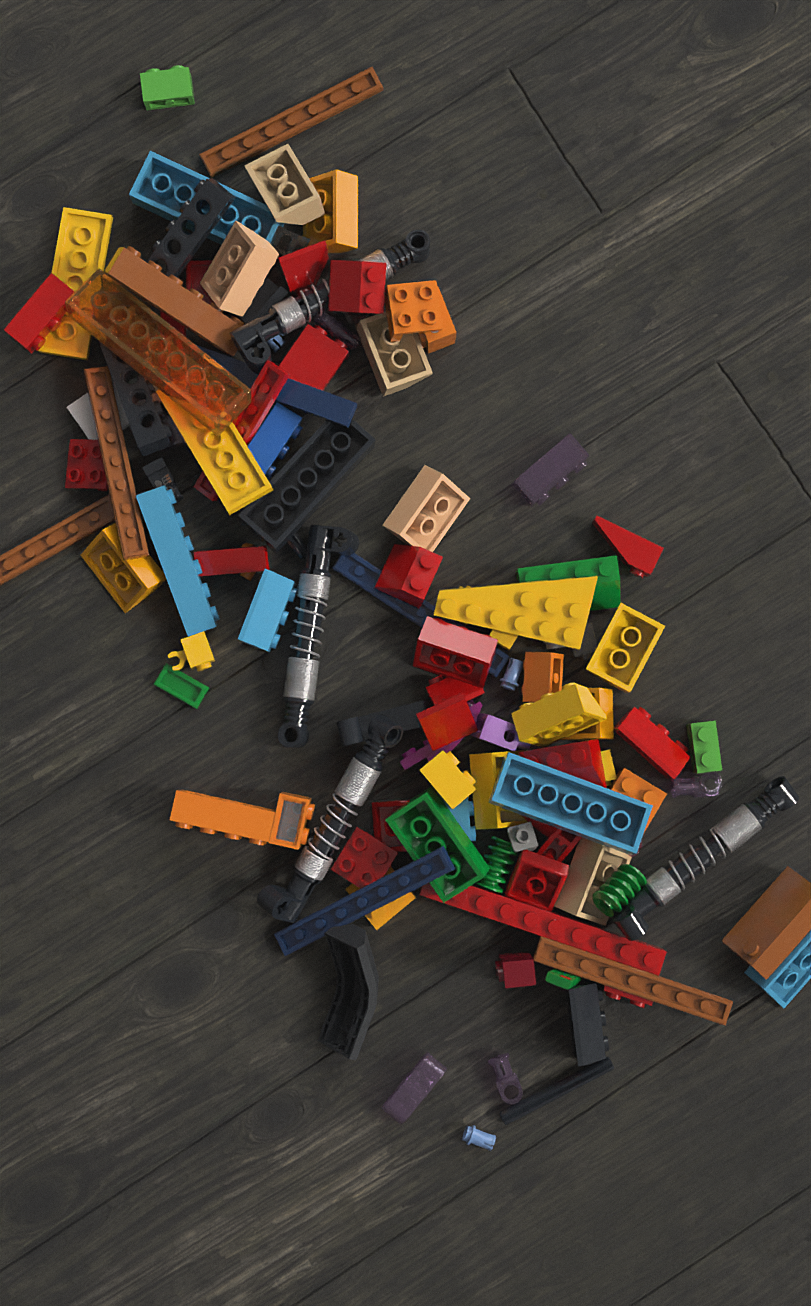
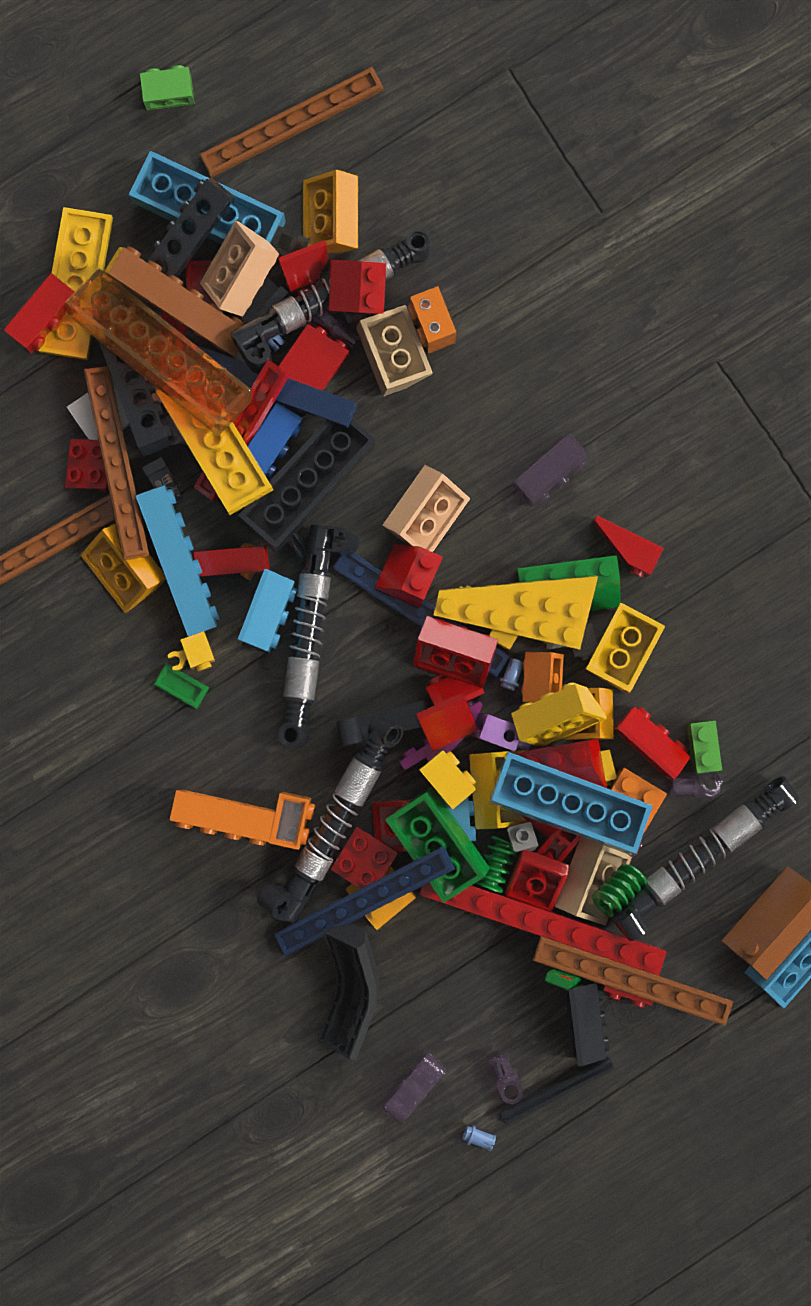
tan slope [244,144,325,225] -> none
orange bracket [384,280,443,342] -> none
dark red brick [495,951,536,988] -> none

